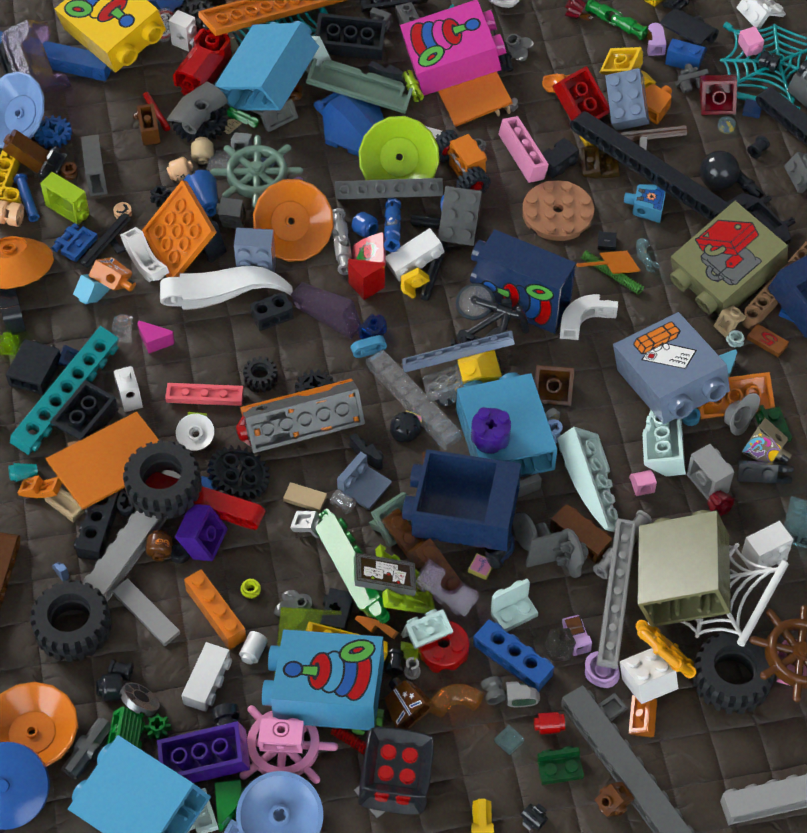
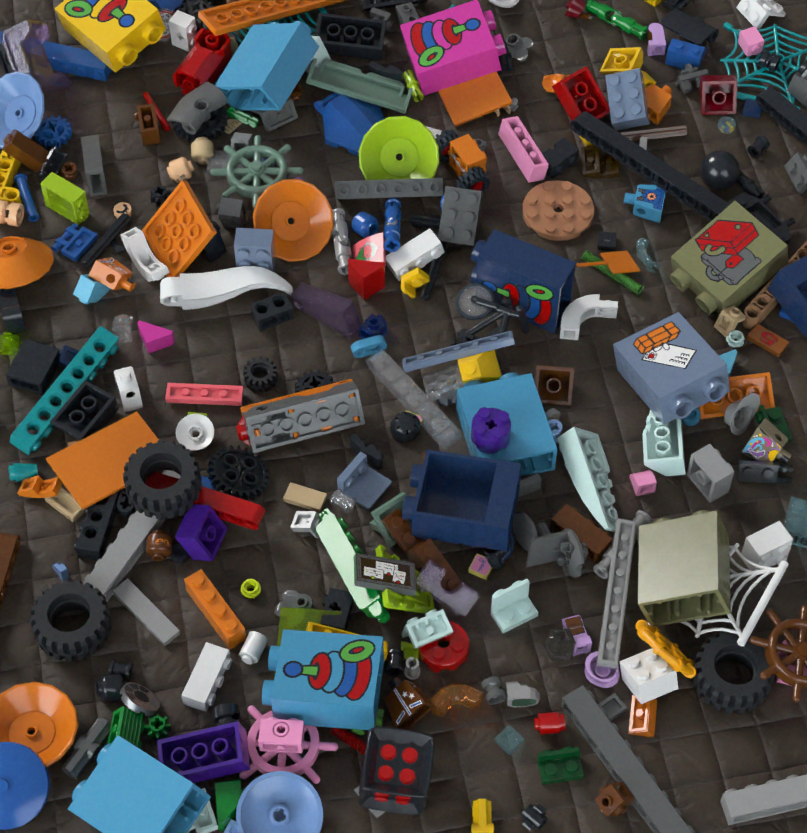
blue cone [184,170,218,217] -> none
orange slope [355,616,399,639] -> none
blue brick [473,620,554,692] -> none
dark red piece [707,490,735,517] -> none

